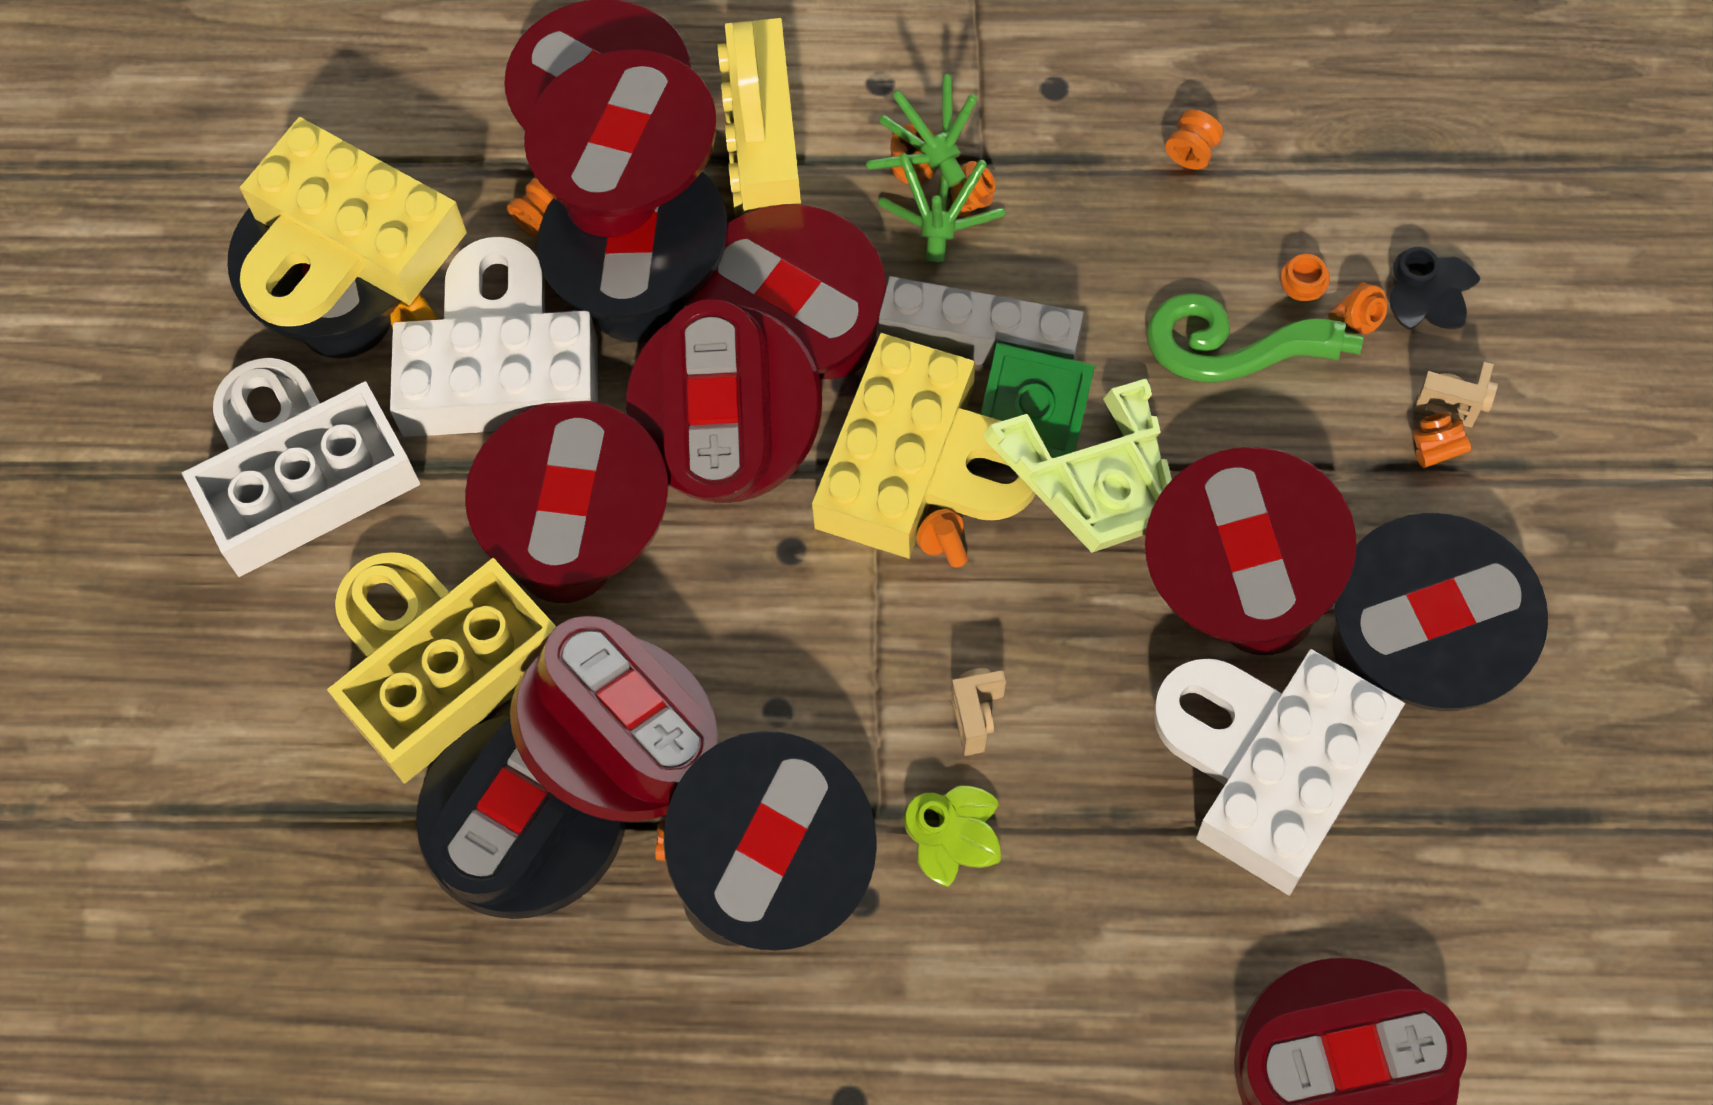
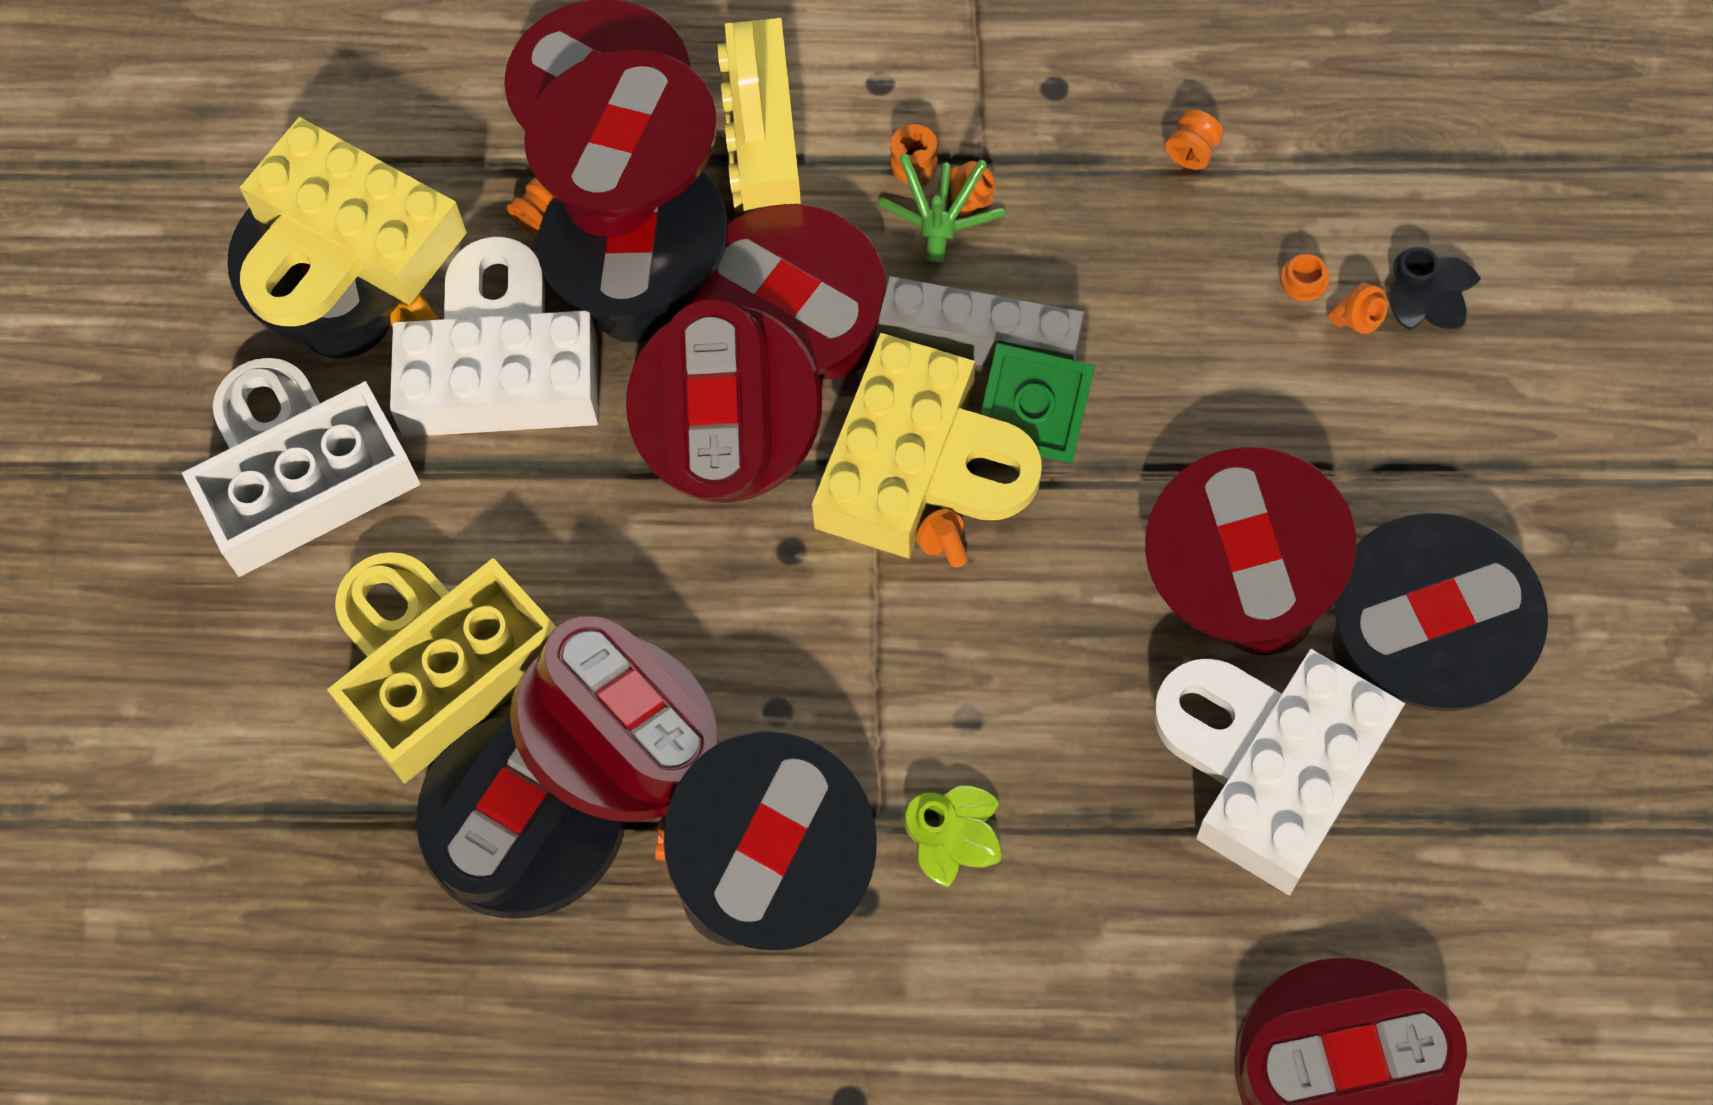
dark red piece [465,401,668,603] -> none
bright green plant [866,74,977,188] -> none
tan bracket [951,668,1006,756] -> none
yellowish green wing [983,379,1172,553] -> none
bright green plant [1146,293,1364,383] -> none
orange plate [1412,412,1471,468] -> none
tan bracket [1414,362,1498,428] -> none

